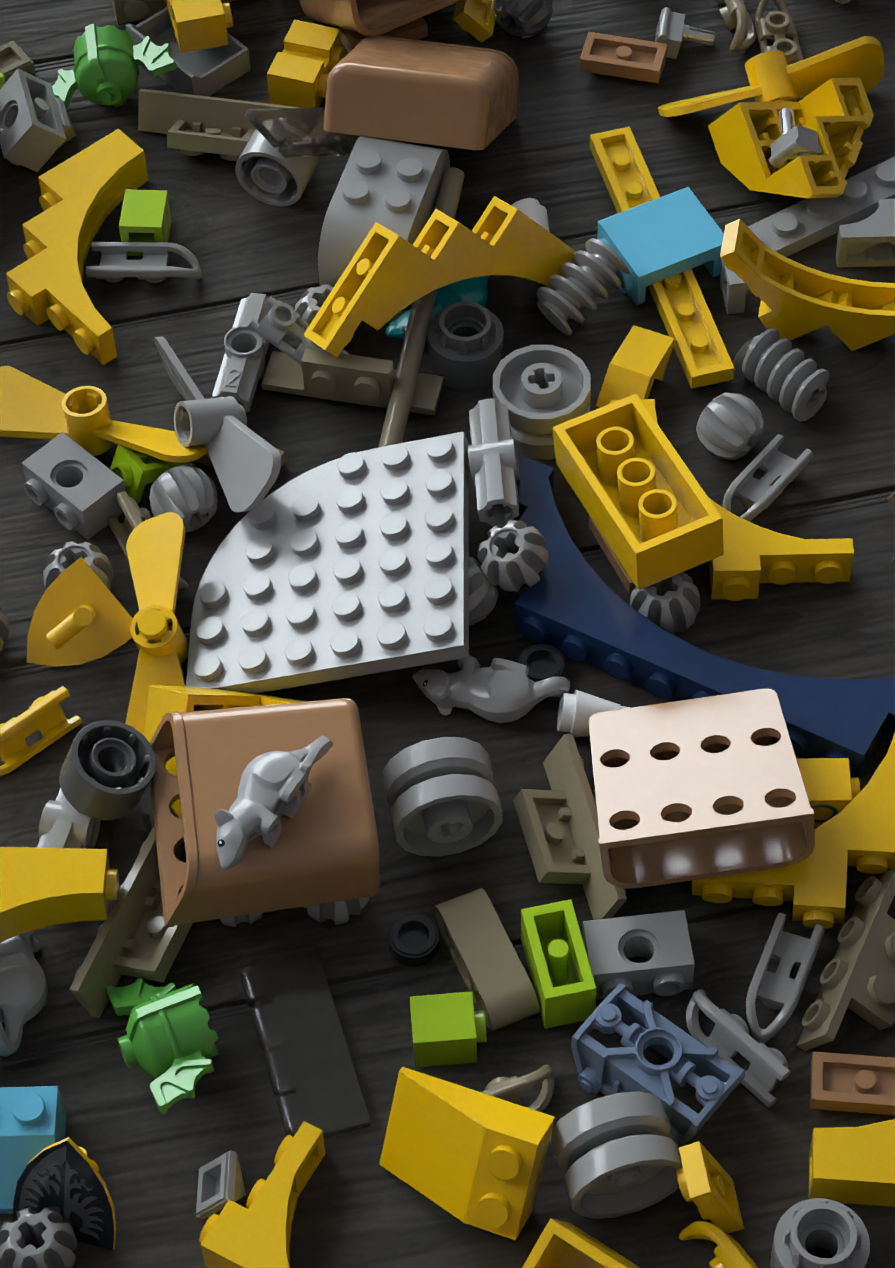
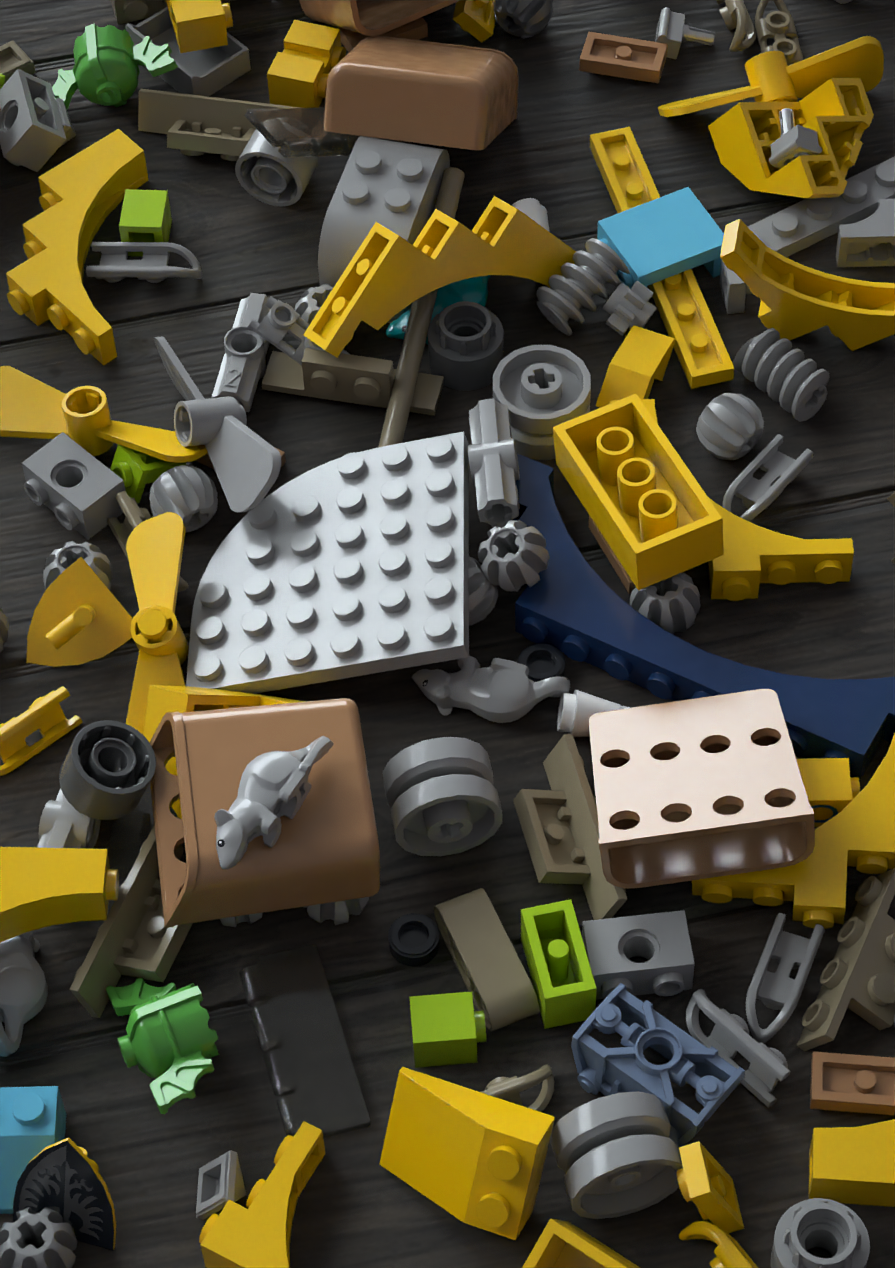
none -> light grey gear [602,281,657,336]

